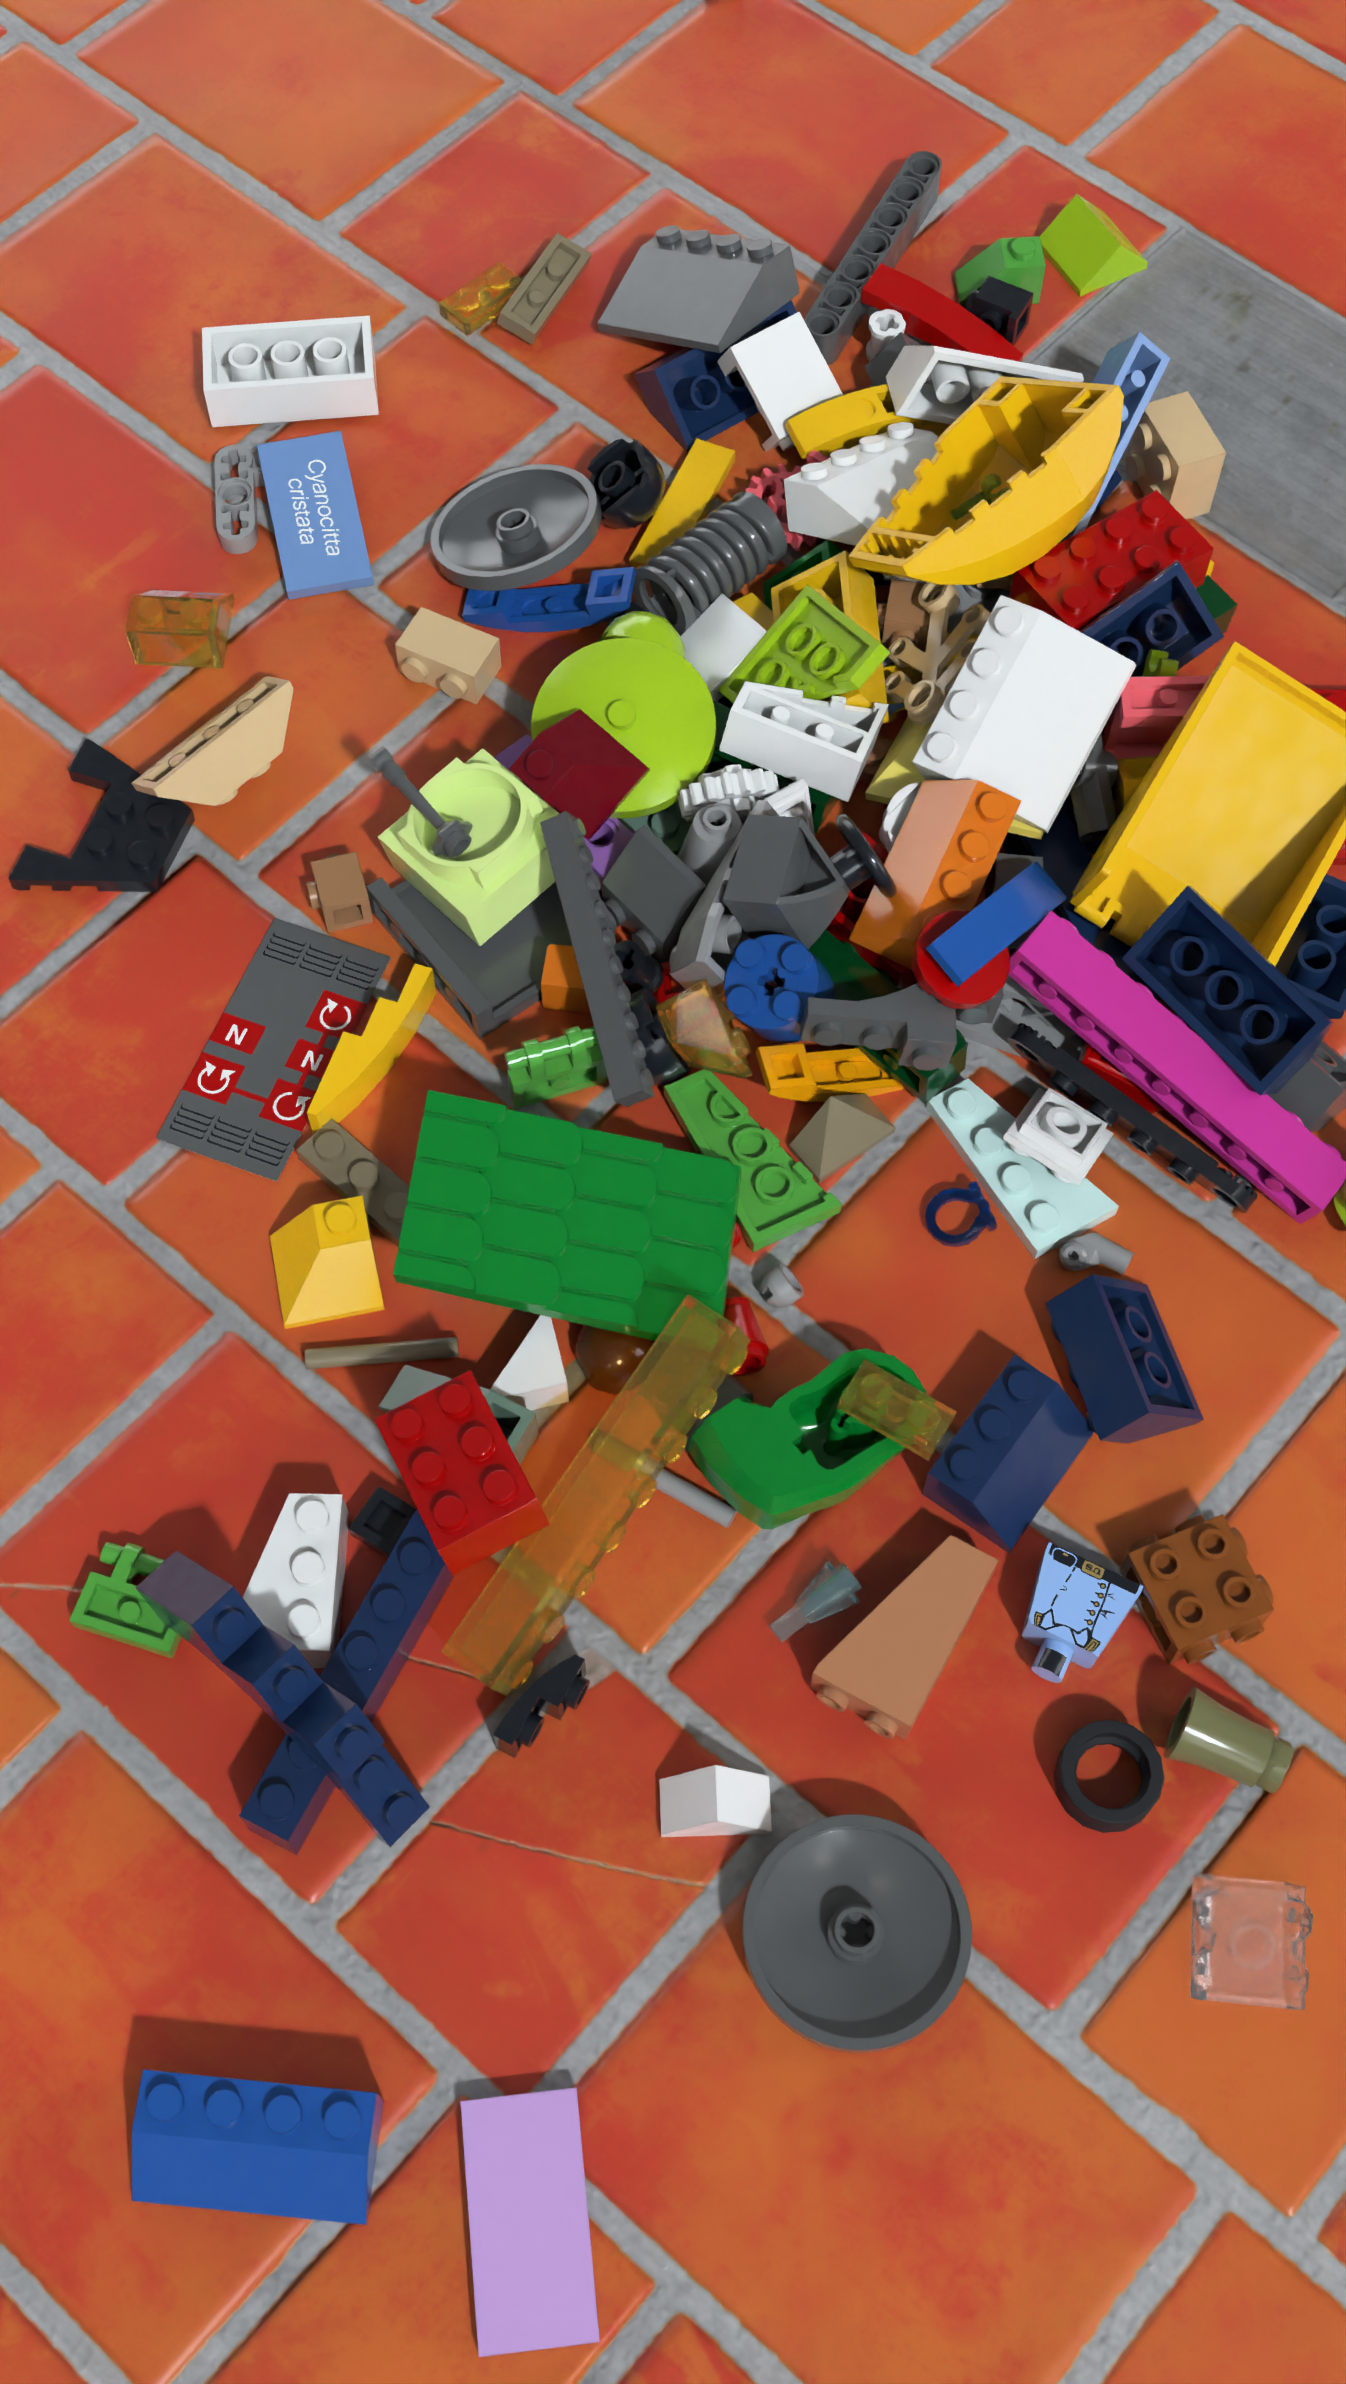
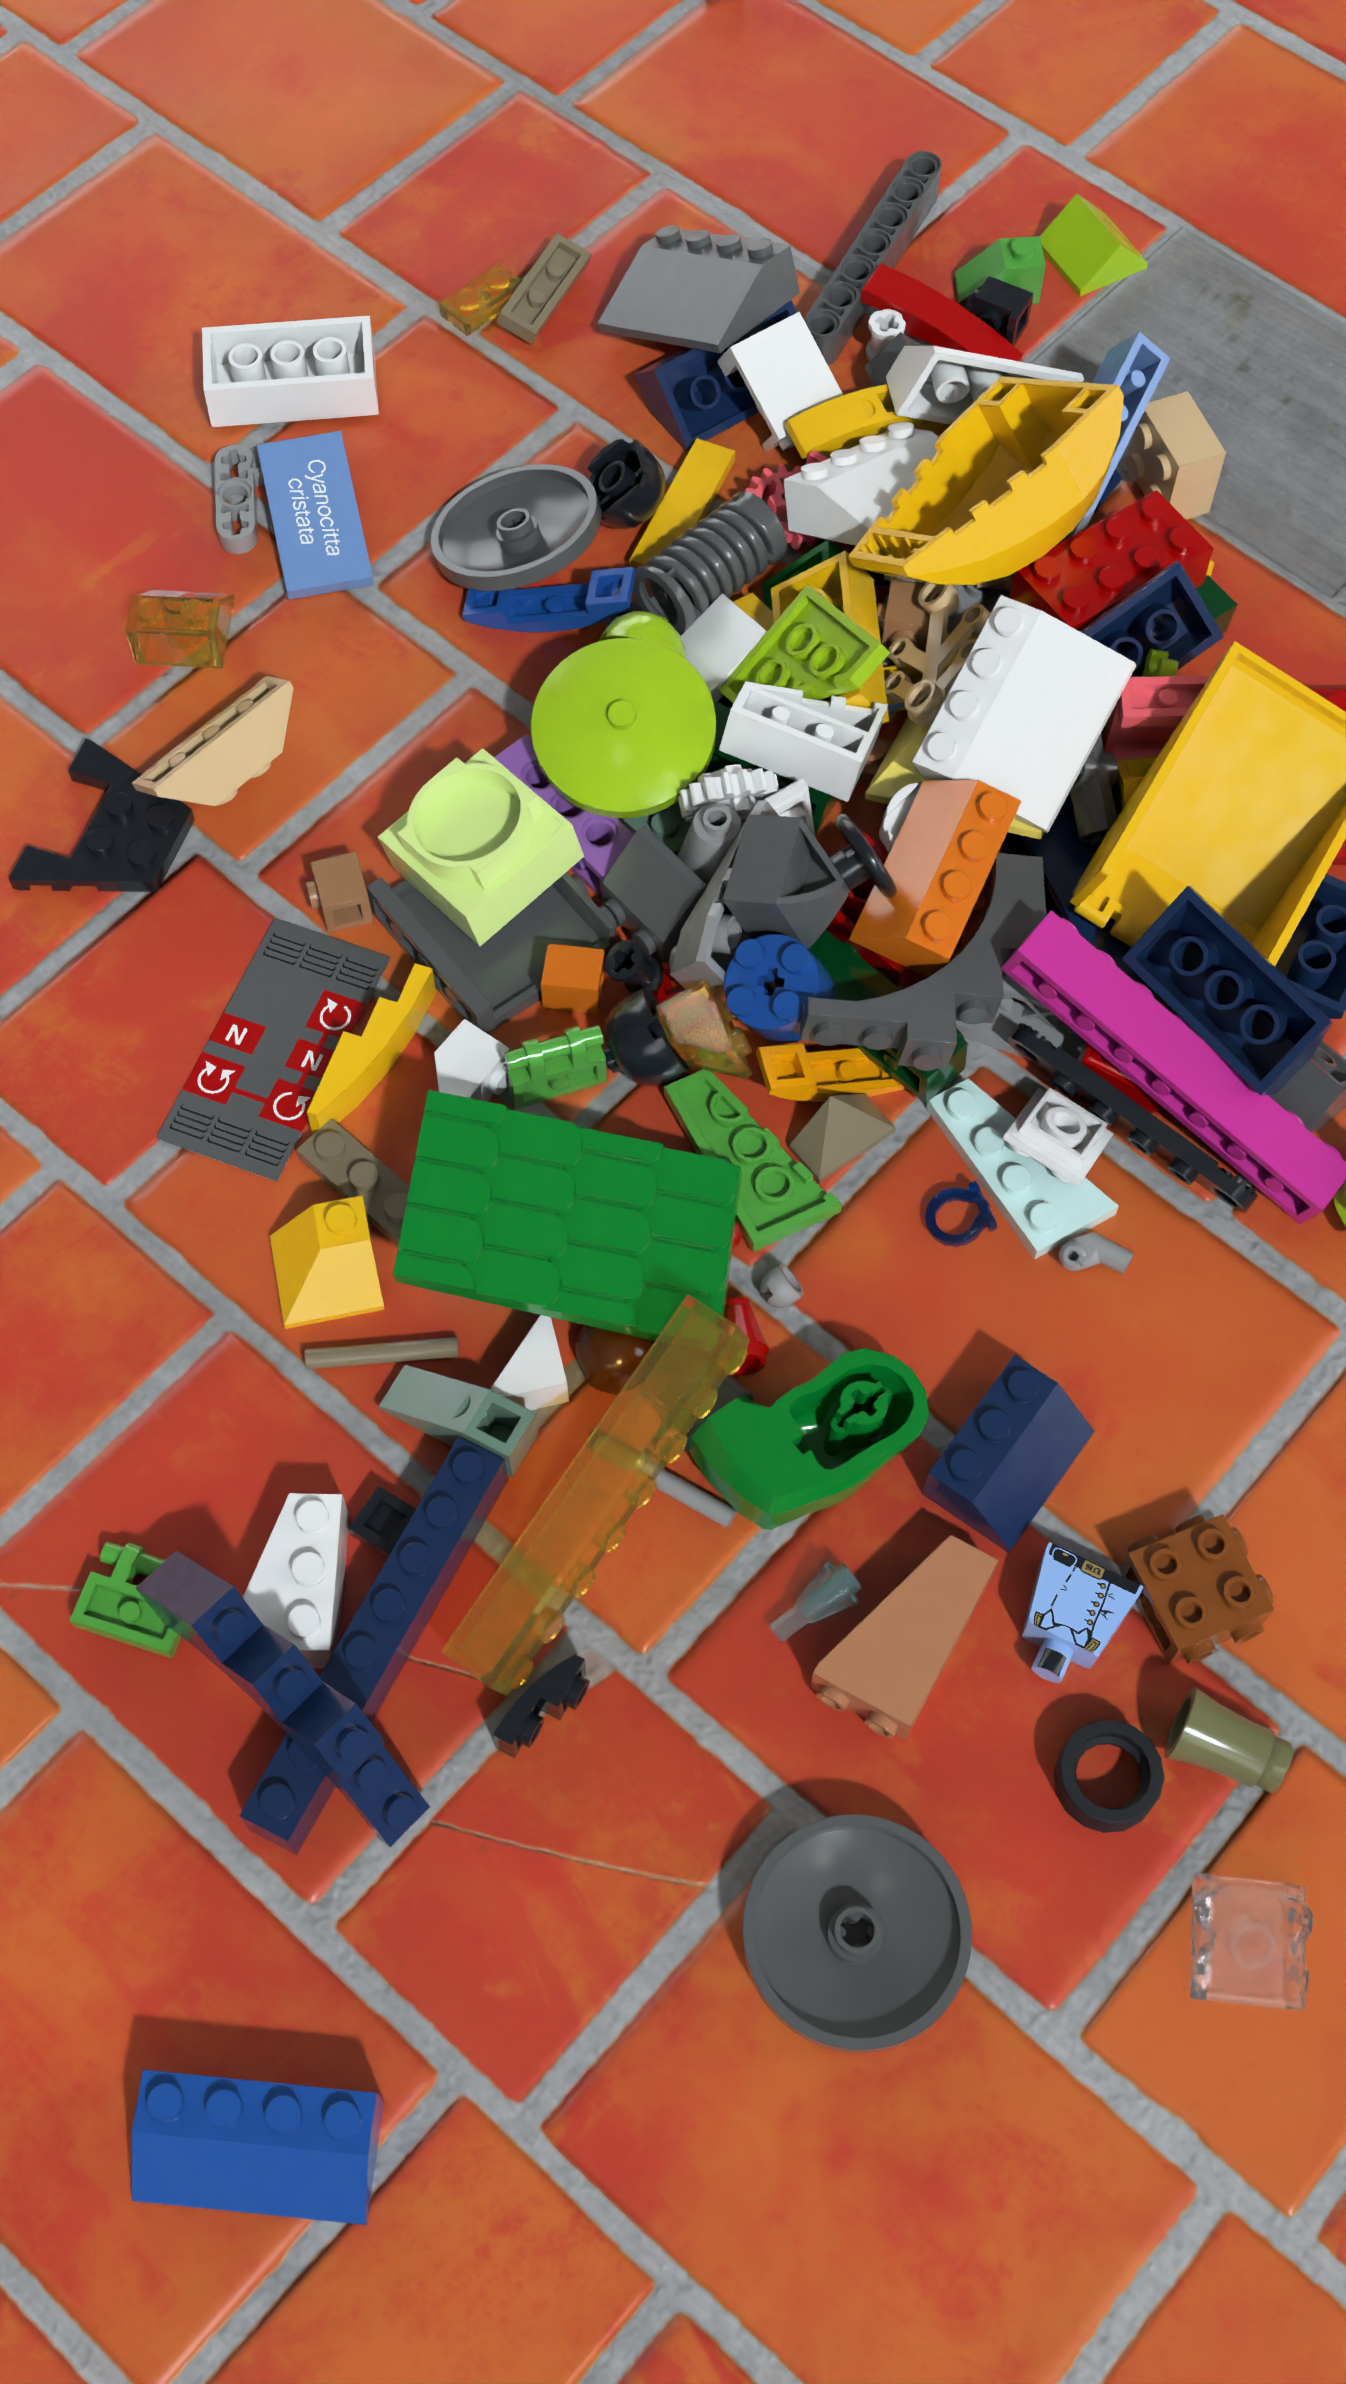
dark grey piece [368,746,473,858] -> none
red brick [374,1370,550,1575] -> none
tan brick [395,607,502,705] -> none
lavender tile [460,2087,600,2357] -> none
dark red slope [509,709,650,841] -> none
dark grey piece [540,811,654,1107] -> none
white slope [659,1765,772,1837] -> none
clear yellow plate [837,1359,957,1461] -> none
red tile [911,910,1010,1009] -> none
blue slope [926,861,1067,987] -> none
hand [951,474,1009,520] -> none
dark blue slope [1045,1274,1204,1444] -> none
none -> white slope [434,1019,510,1101]

